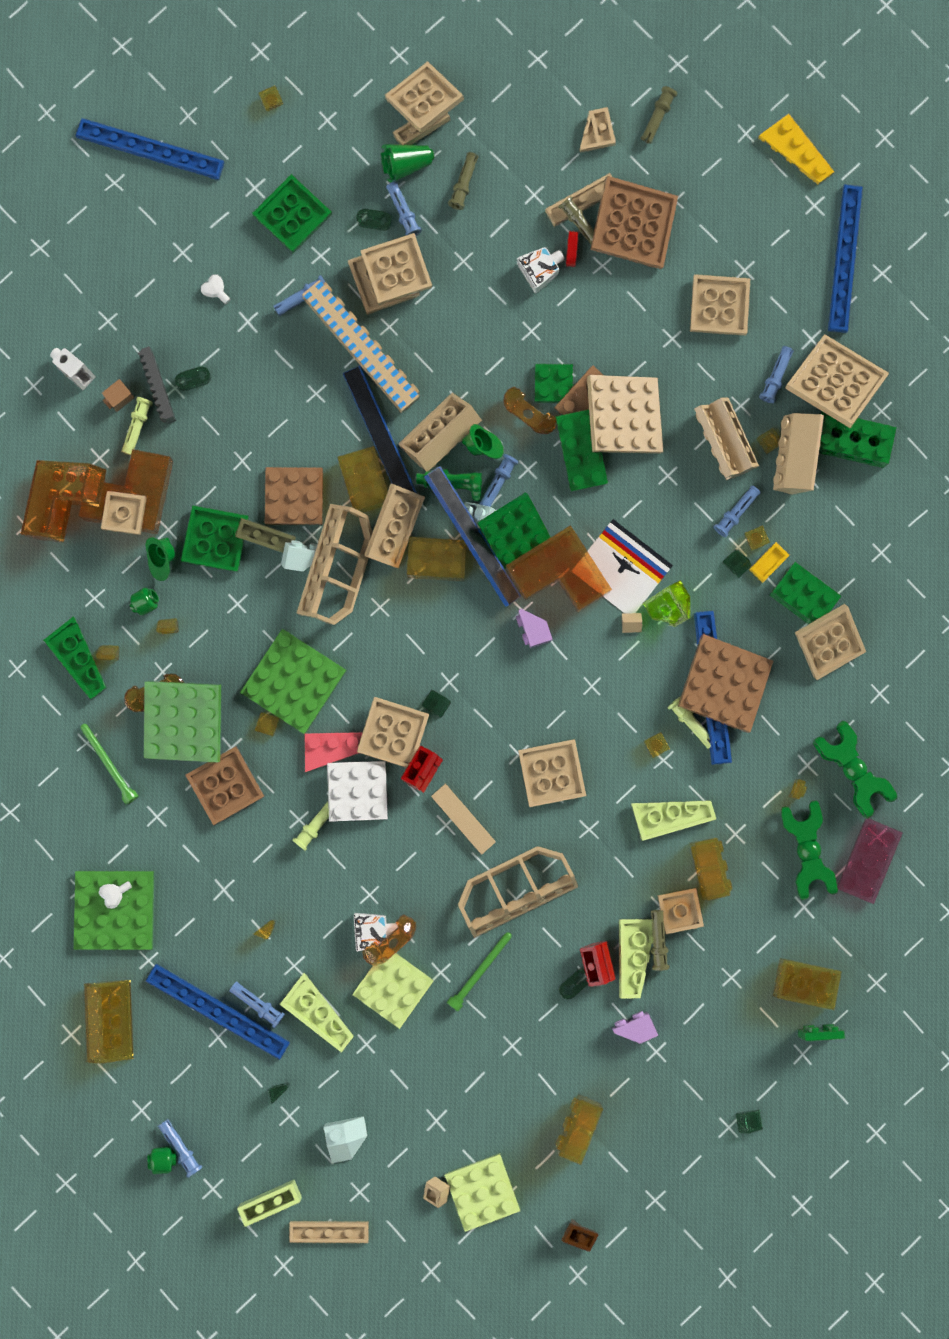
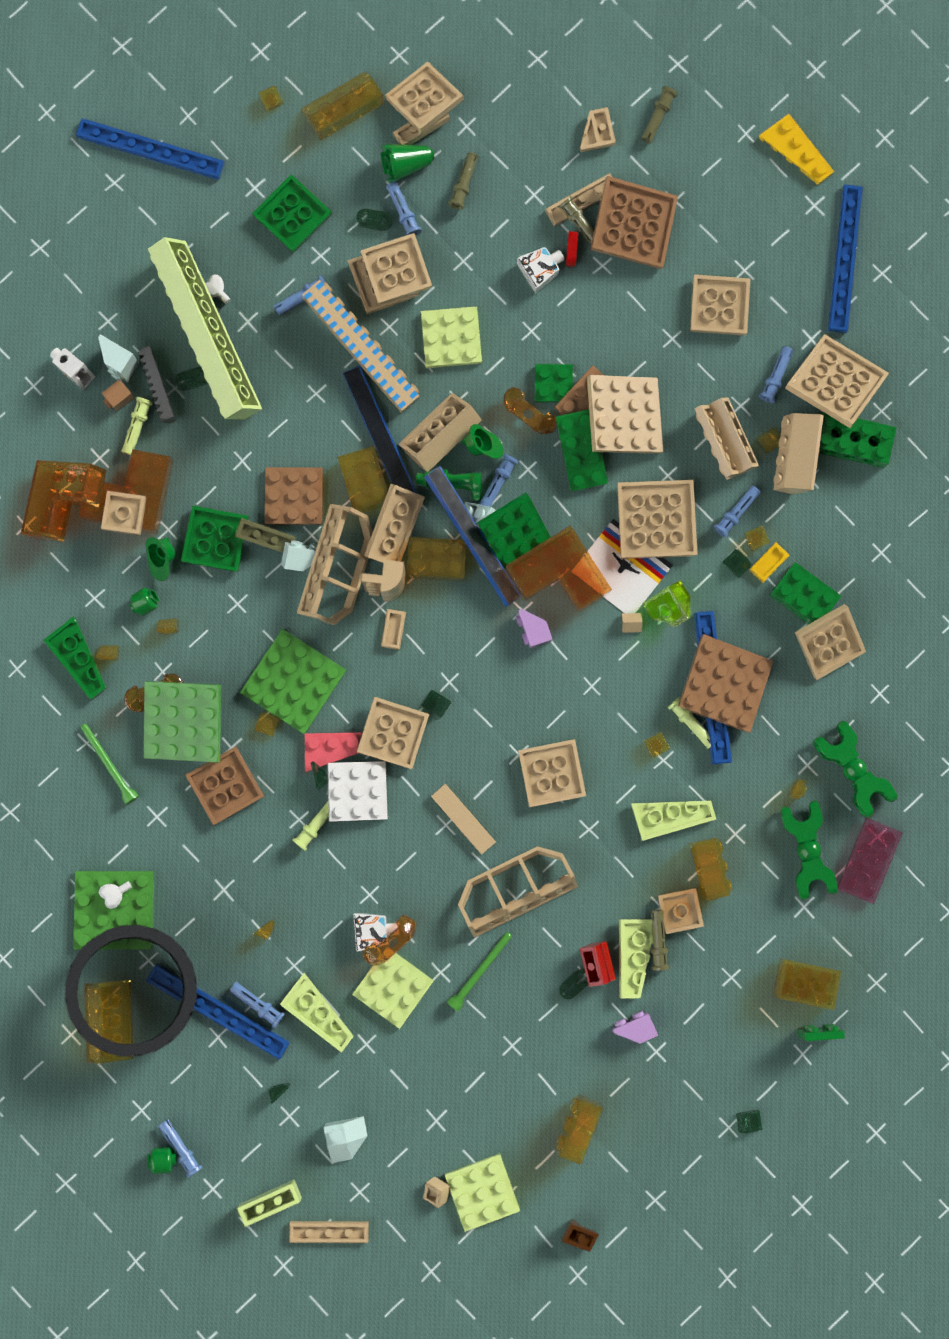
red brick [401,746,443,793] -> none
none -> black tyre [65,925,197,1057]
none -> light aqua slope [98,334,140,382]
none -> yellowish green brick [148,237,262,420]
none -> clear yellow slope [301,71,384,141]
none -> clear green slope [311,761,328,790]
none -> tan brick [362,560,406,601]
none -> tan tile [381,609,406,650]
none -> yellowish green plate [421,307,482,368]
none -> tan plate [617,480,698,559]

